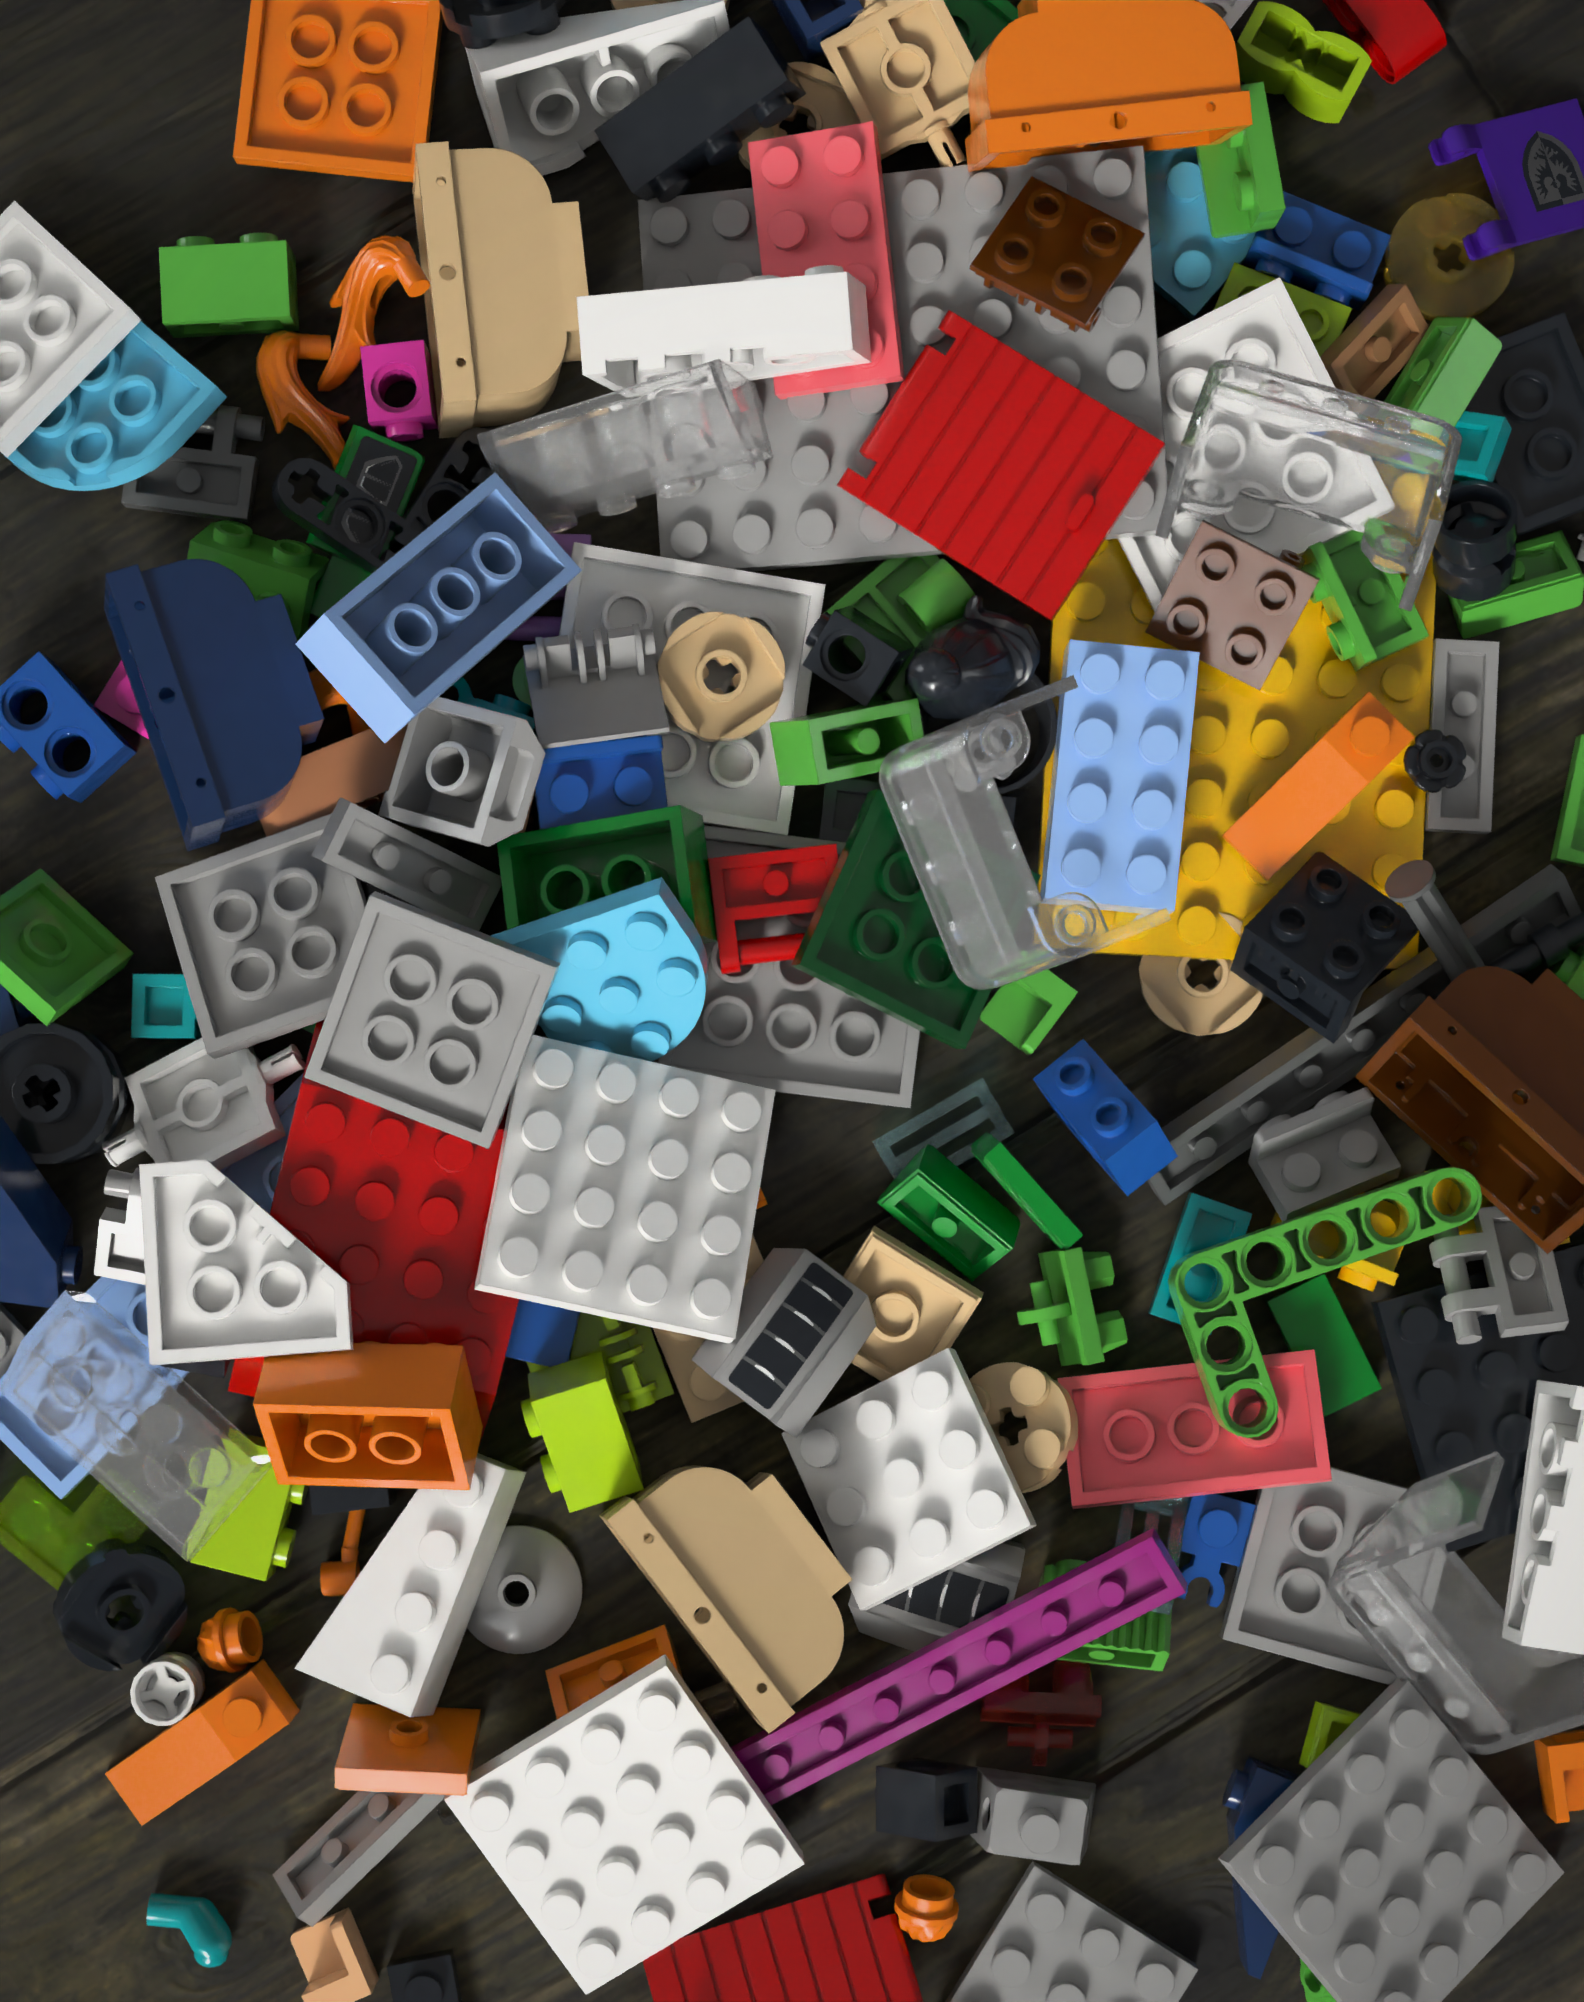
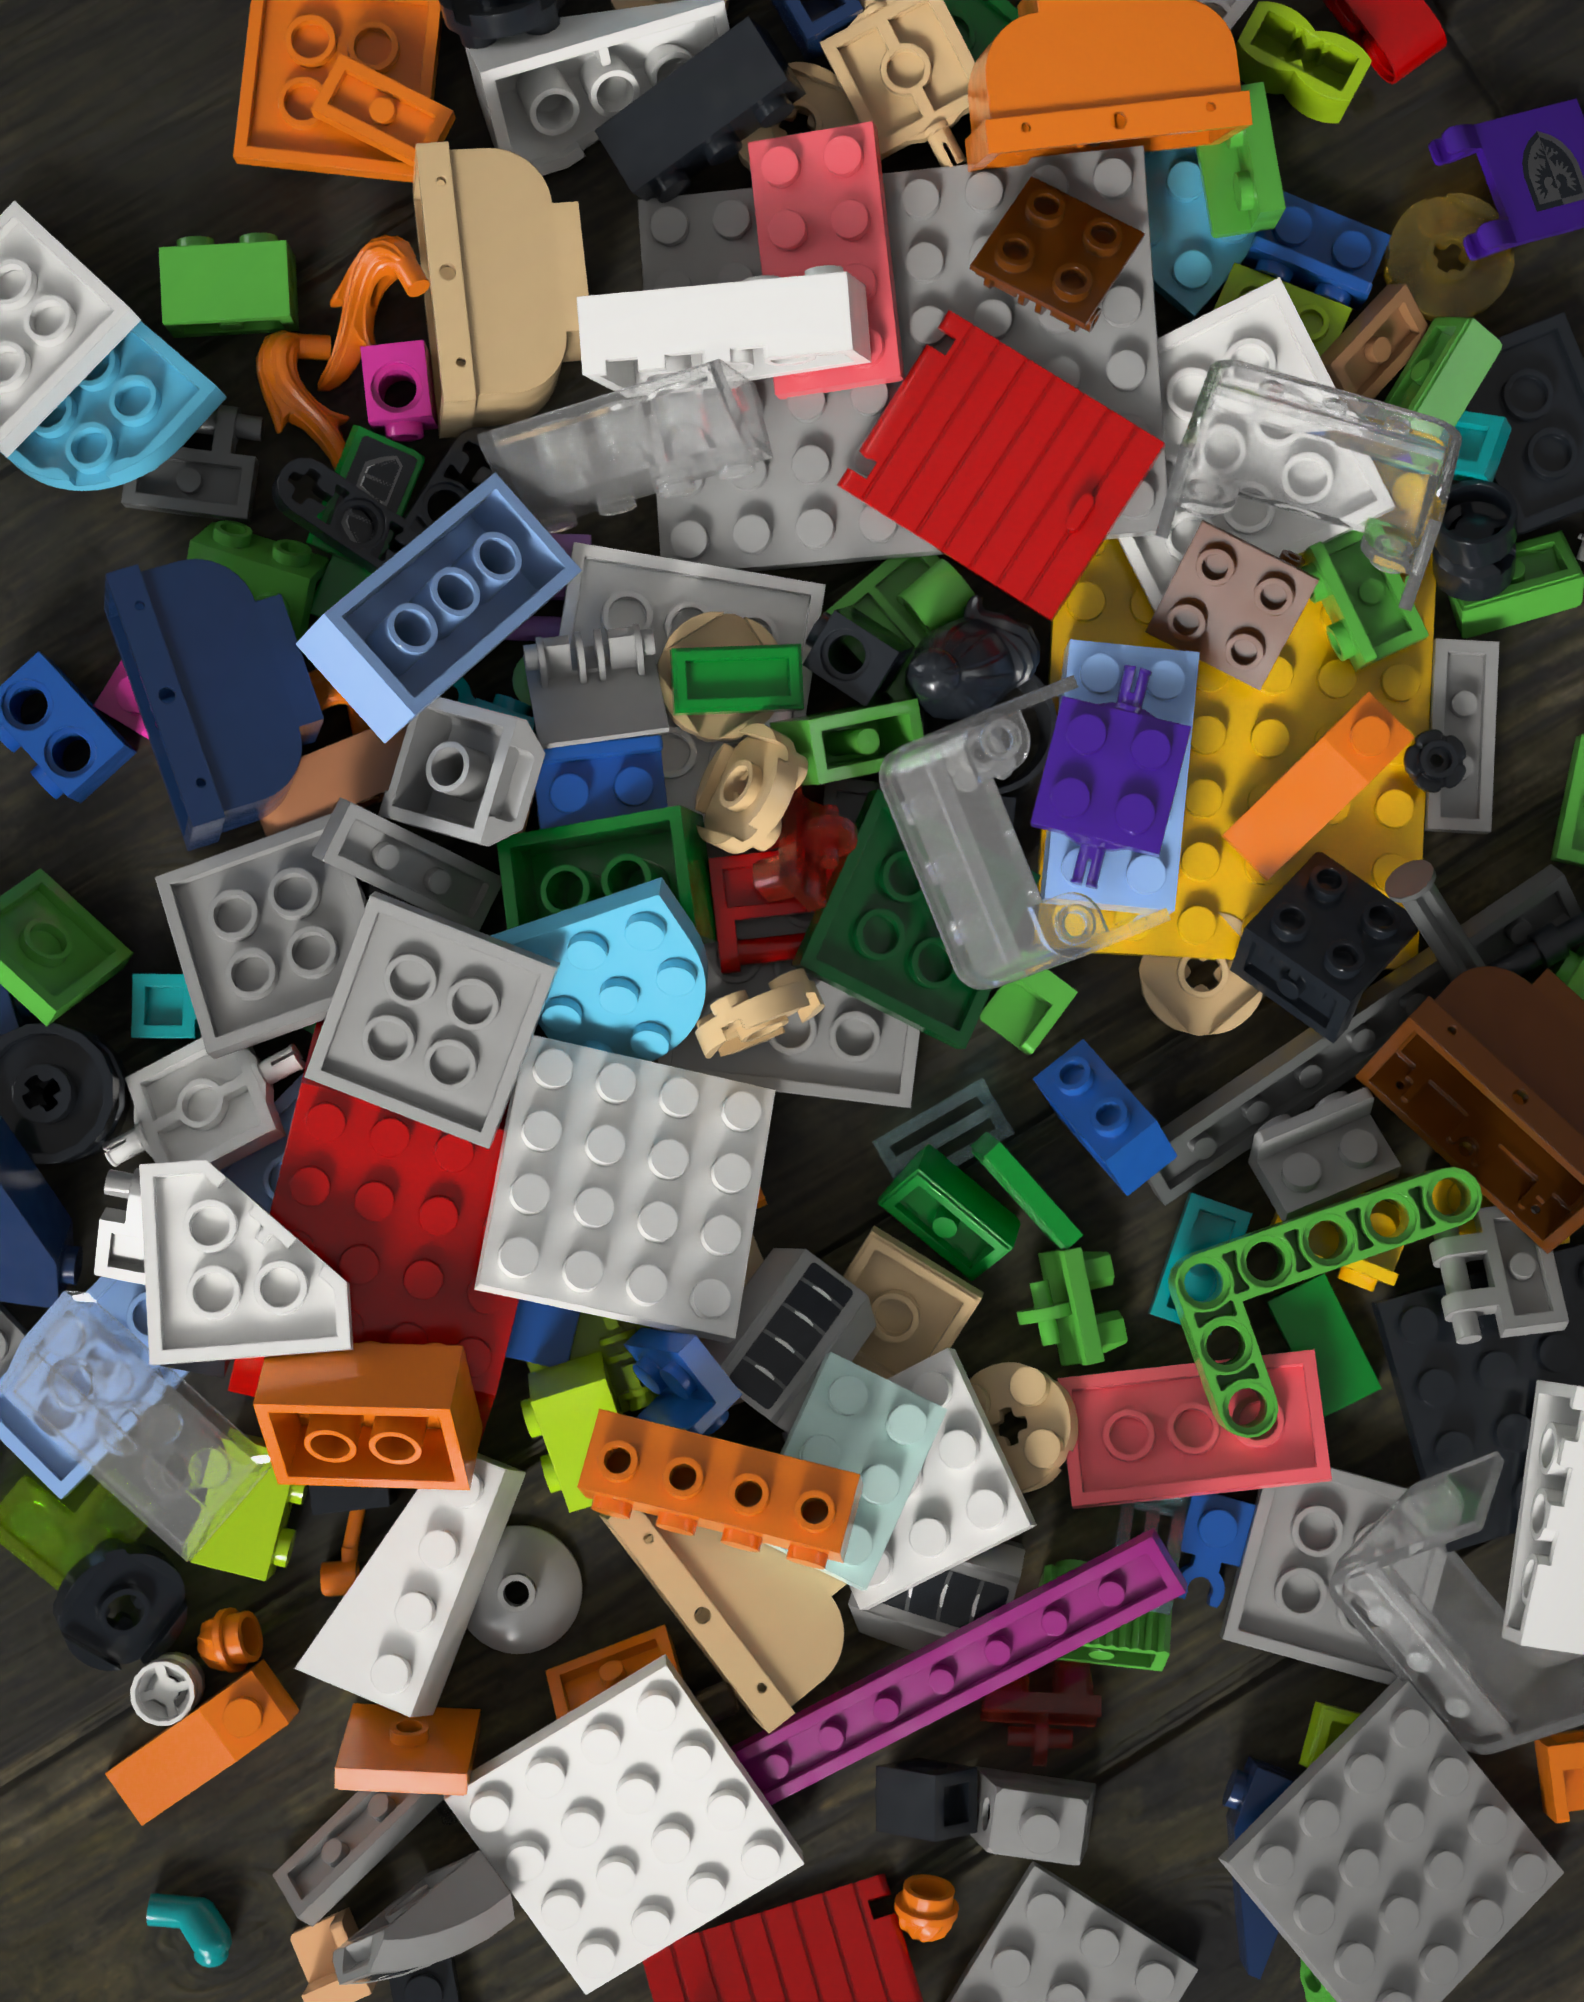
none -> orange plate [310,53,456,167]
none -> light grey slope [333,1850,515,1985]
none -> orange brick [577,1409,863,1569]
none -> blue bracket [623,1327,743,1436]
none -> green tile [670,644,804,716]
none -> tan plate [695,723,808,854]
none -> tan plate [695,968,825,1058]
none -> clear red hips [753,784,858,912]
none -> light aqua plate [765,1352,948,1591]
none -> dark purple plate [1030,665,1191,889]

